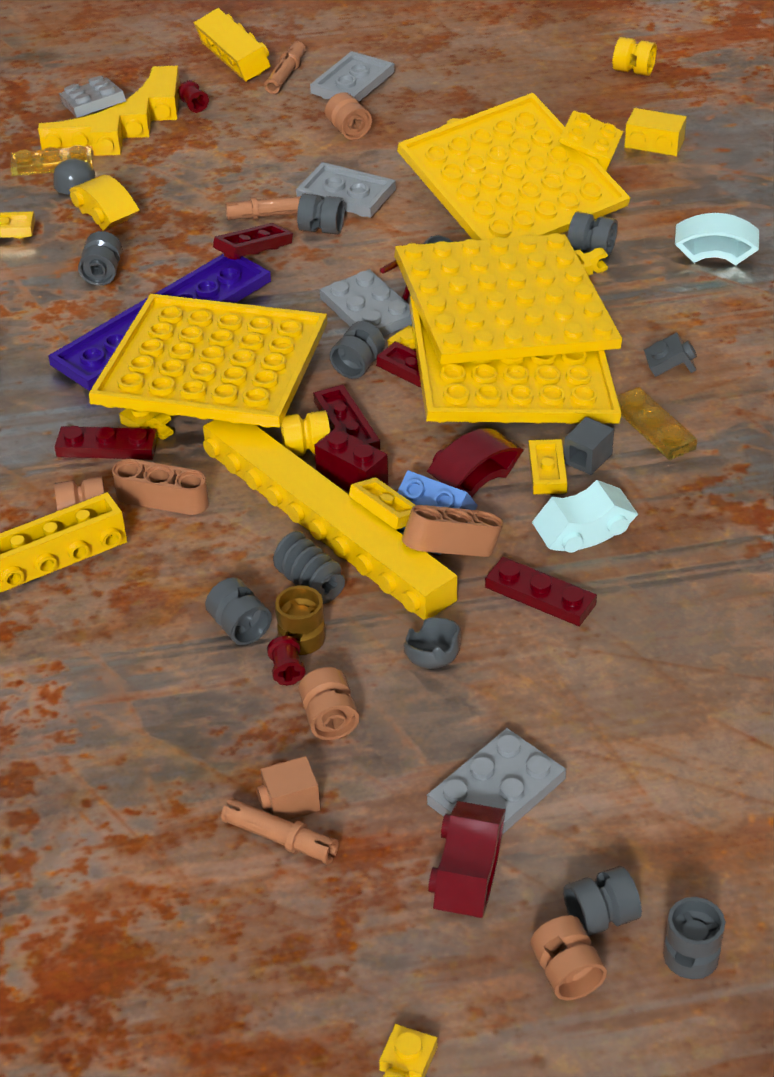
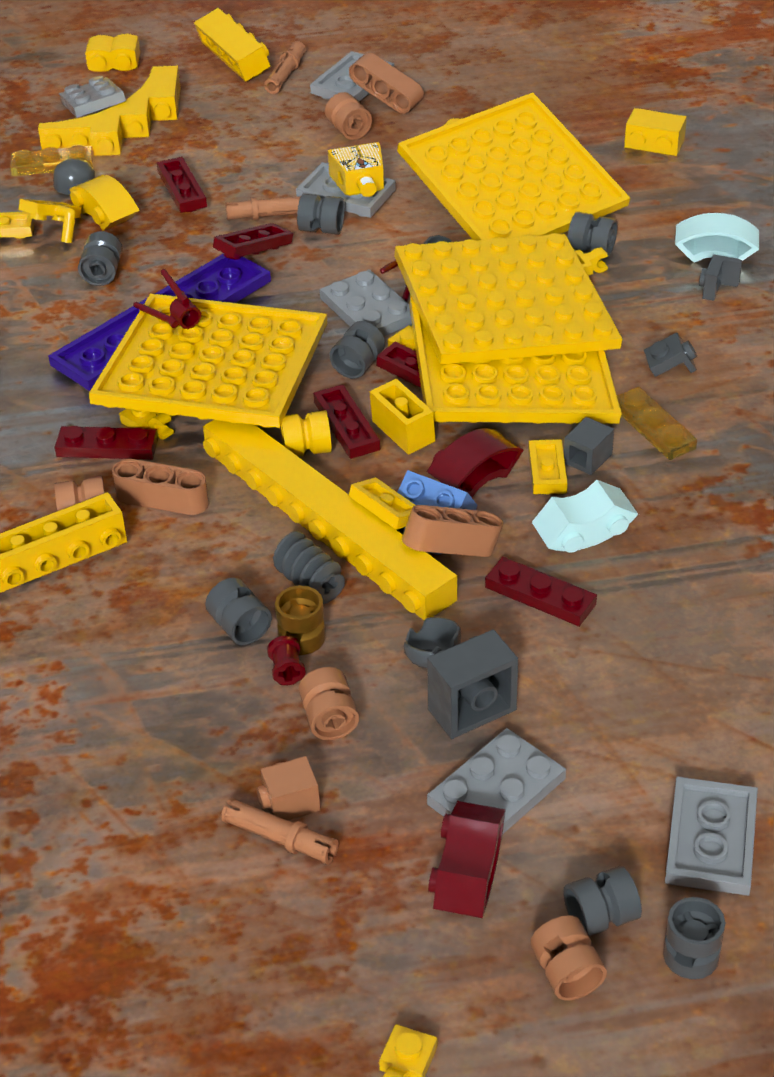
dark red bush [178,80,209,113] -> none
dark red brick [314,428,388,492] -> none
yellow bracket [559,111,623,171] -> none
yellow wheel [613,37,657,76] -> none
none -> yellow plate [18,199,82,243]
none -> yellow brick [85,34,141,72]
none -> dark red plant [133,269,202,329]
none -> dark red plate [156,157,207,213]
none -> yellow torso [328,142,384,197]
none -> nougat beam [349,53,424,114]
none -> yellow brick [369,379,435,455]
none -> dark grey brick [427,629,518,740]
none -> light grey plate [665,777,758,896]
none -> dark grey bracket [699,254,742,301]

